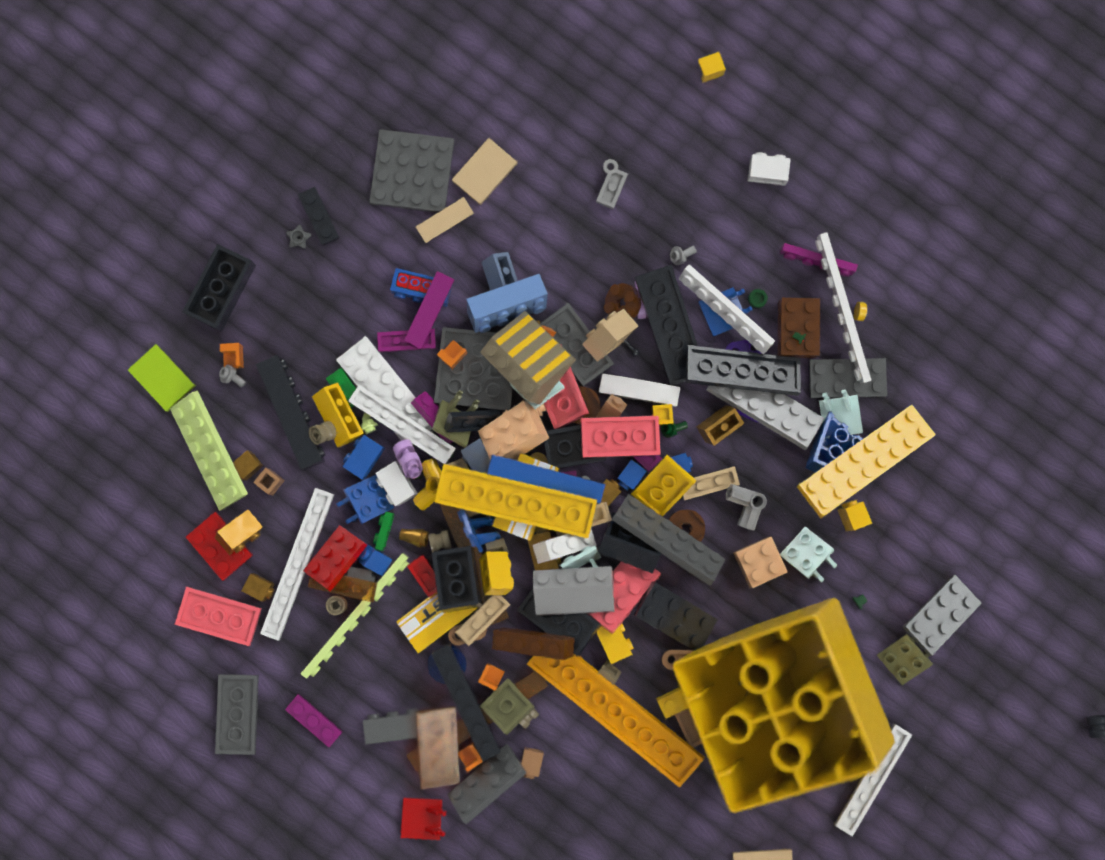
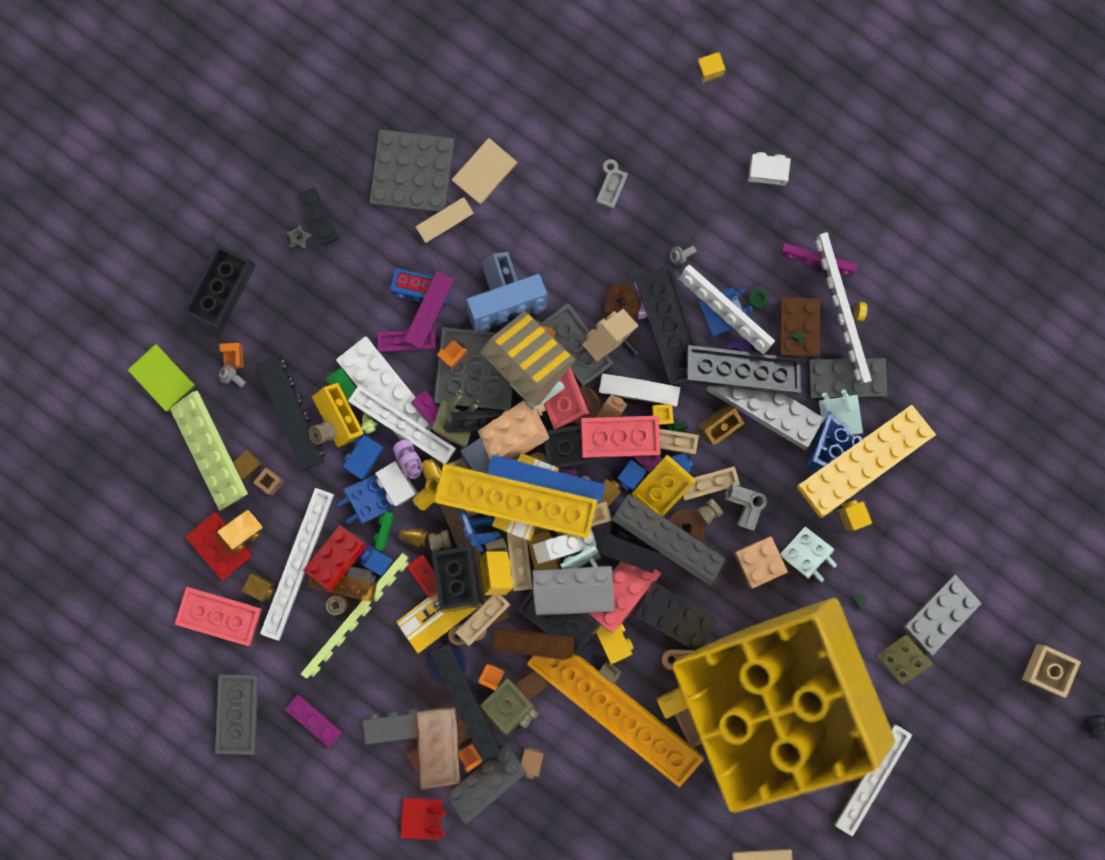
none -> tan plate [507,533,532,591]
none -> tan tile [659,429,699,454]
none -> dark tan wheel [696,499,723,525]
none -> tan brick [1022,644,1081,698]

